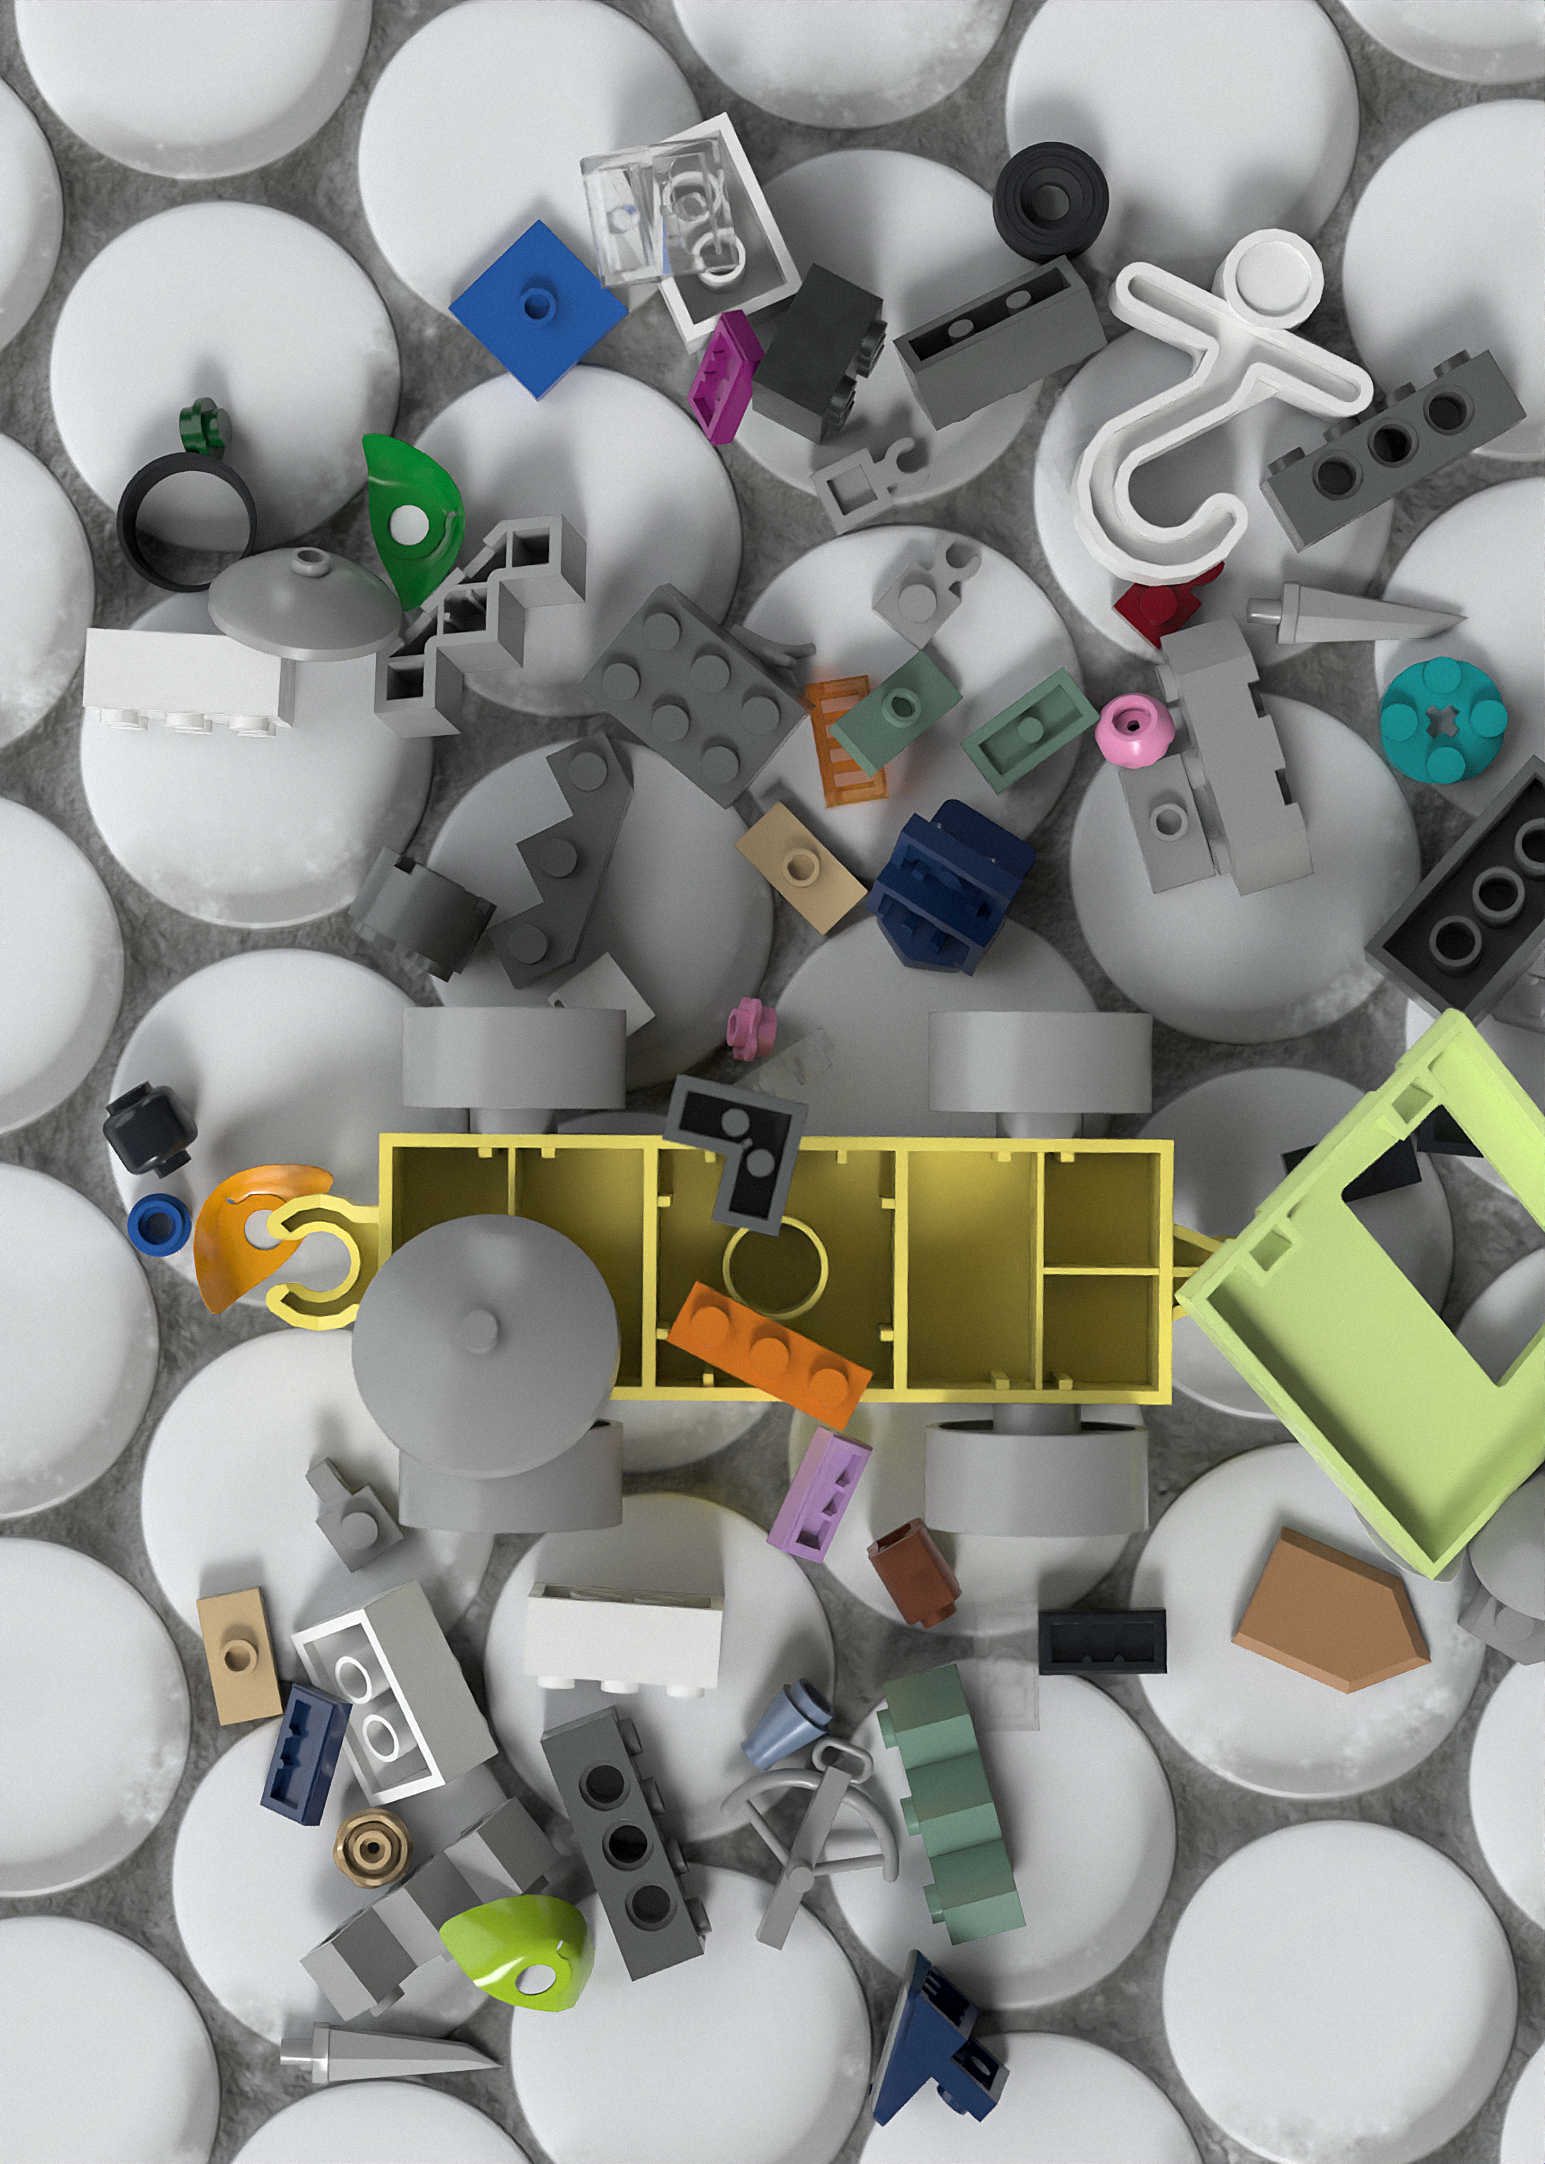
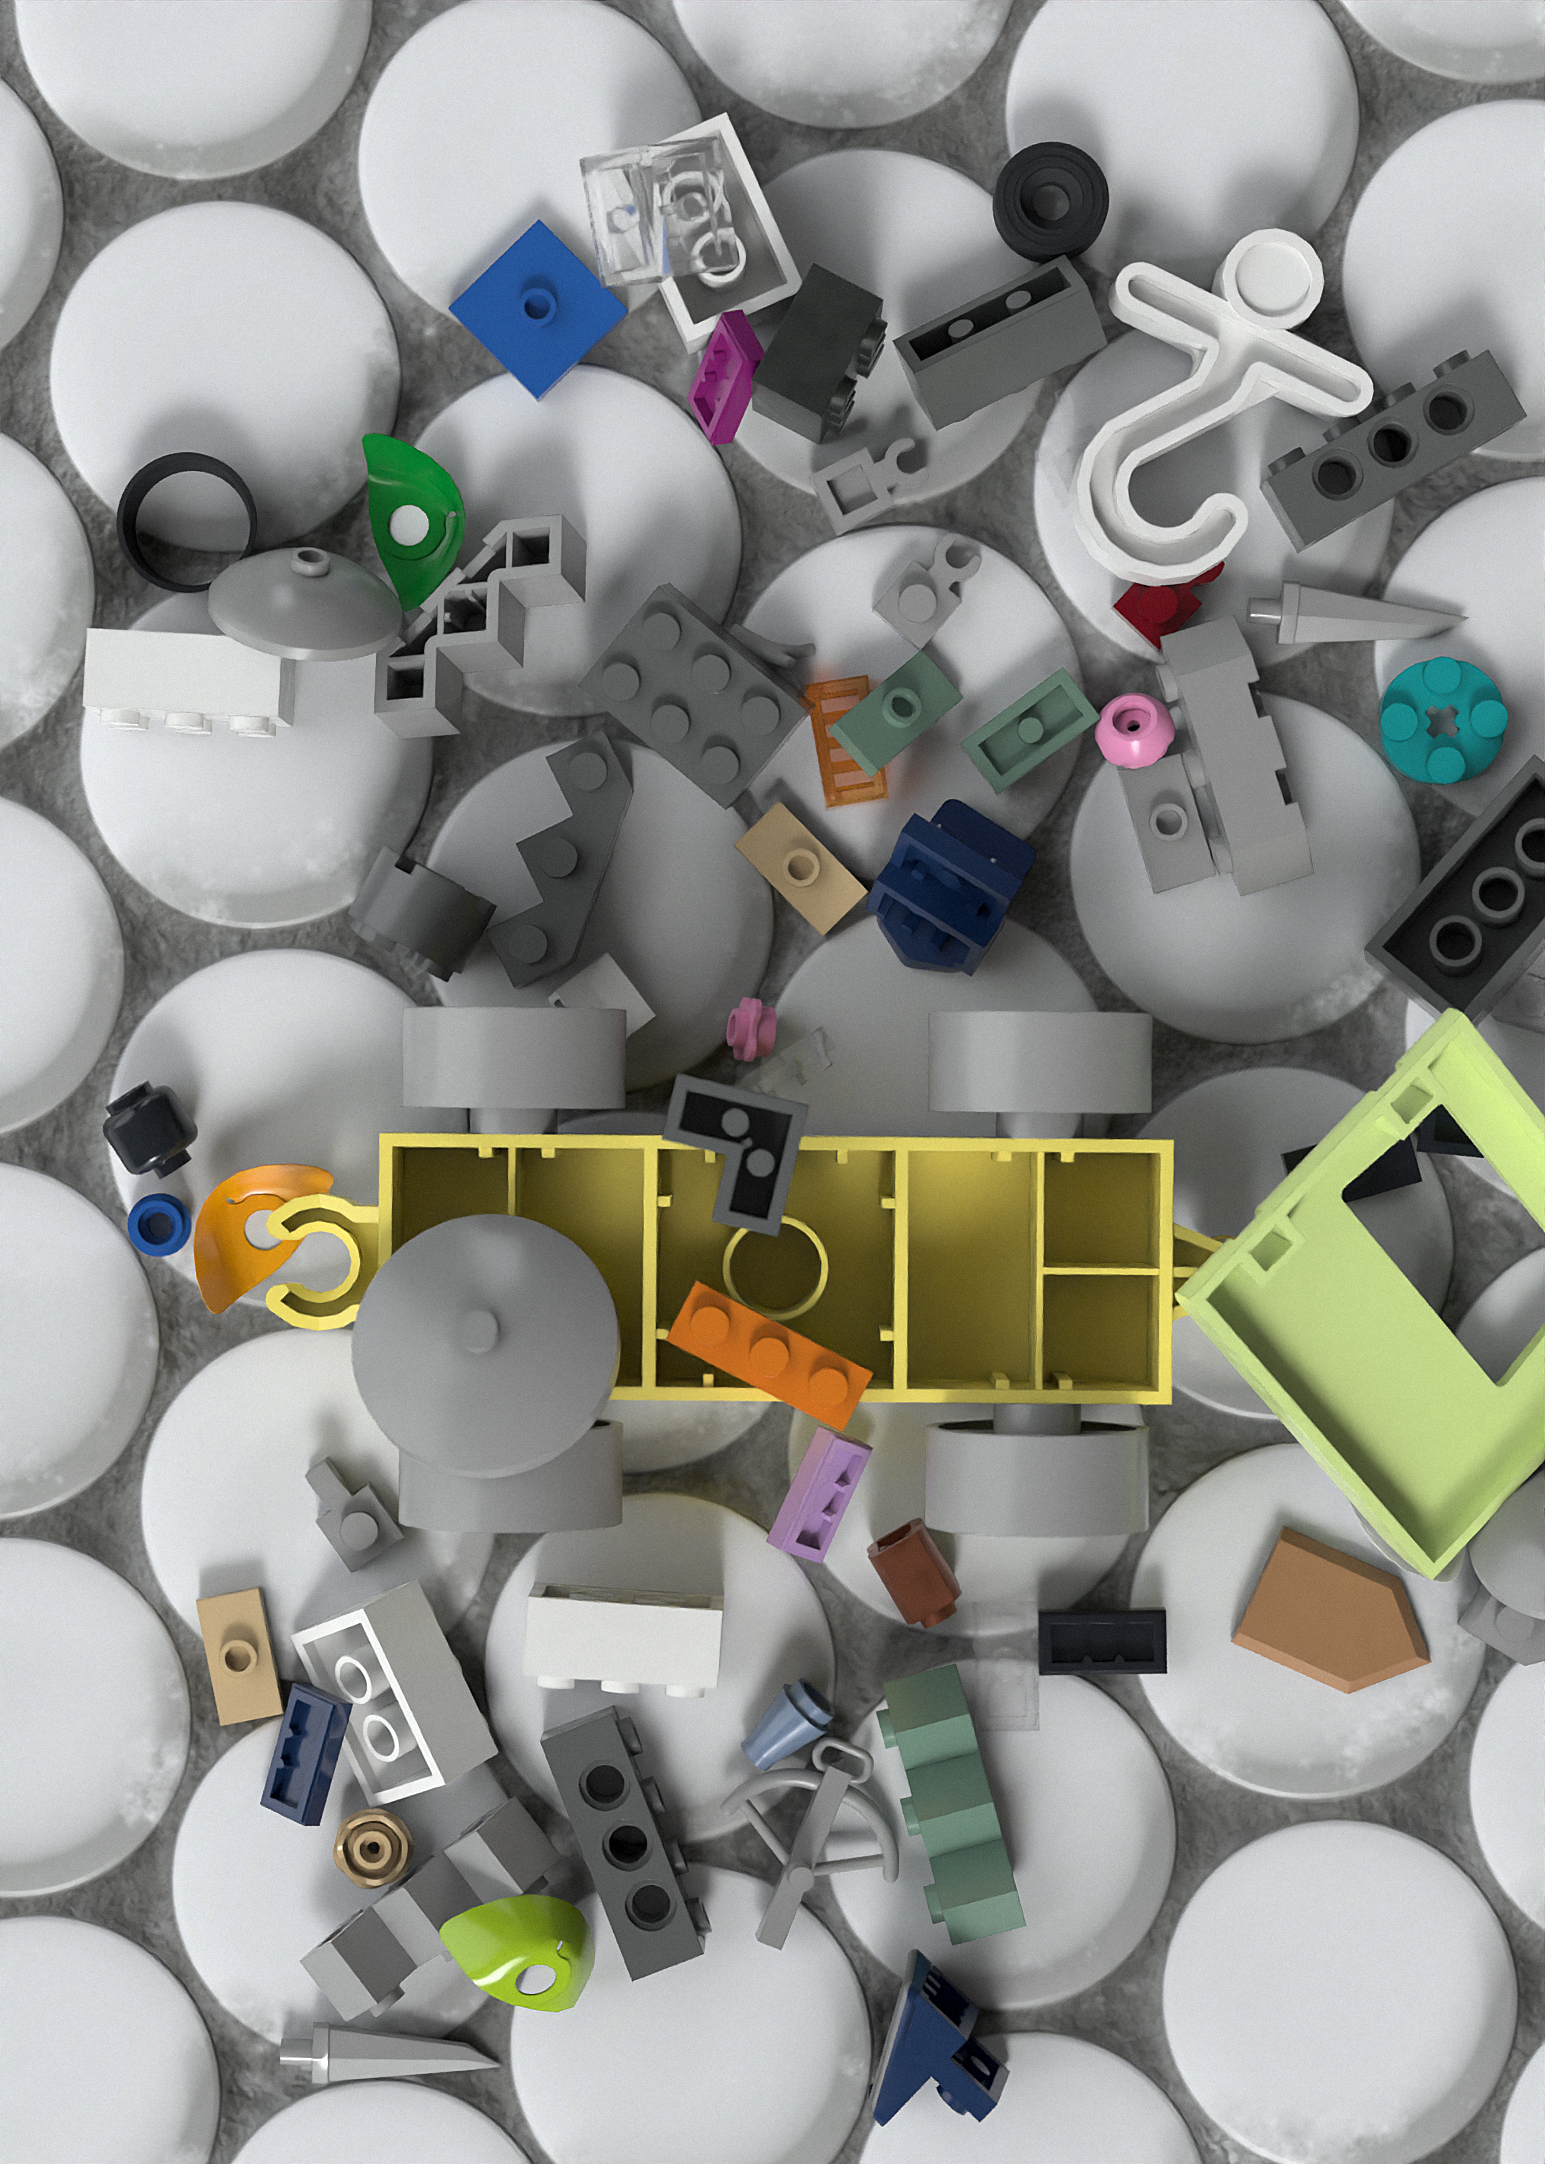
dark green plate [179,397,232,460] -> none

